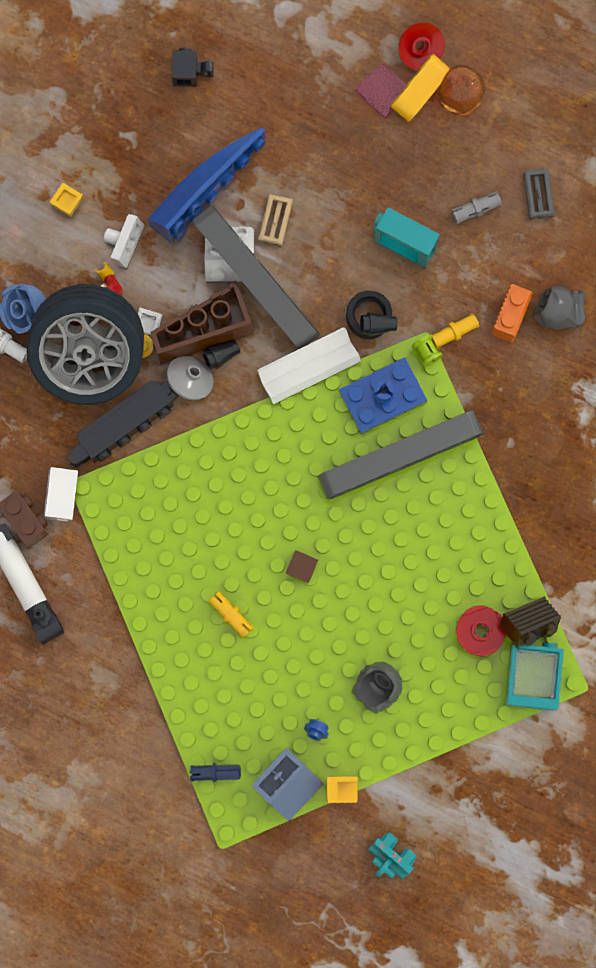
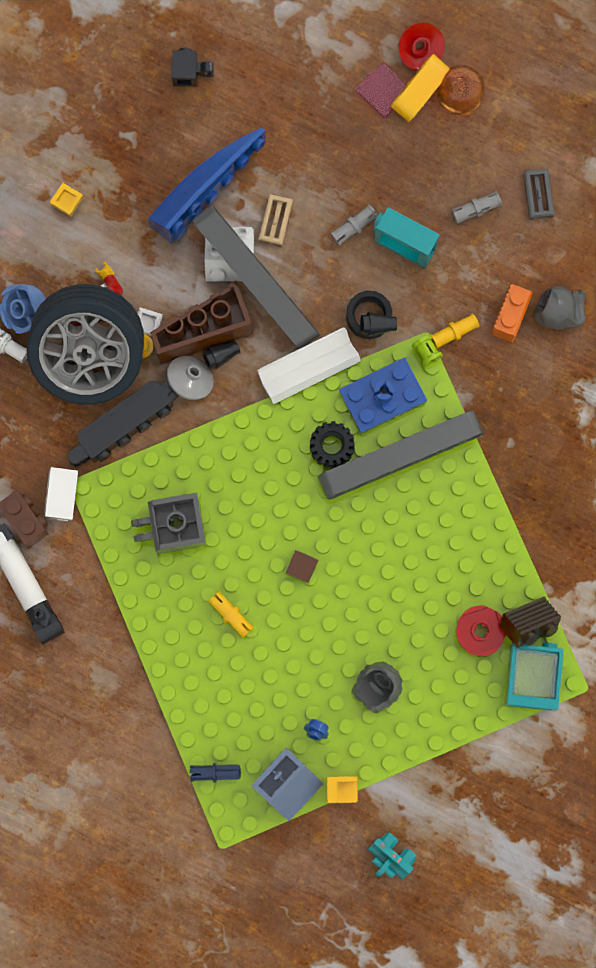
white tile [104,214,145,269] -> none
none -> dark grey hinge [131,493,206,554]
none -> black tyre [310,421,355,468]
none -> light grey pin [330,205,378,246]

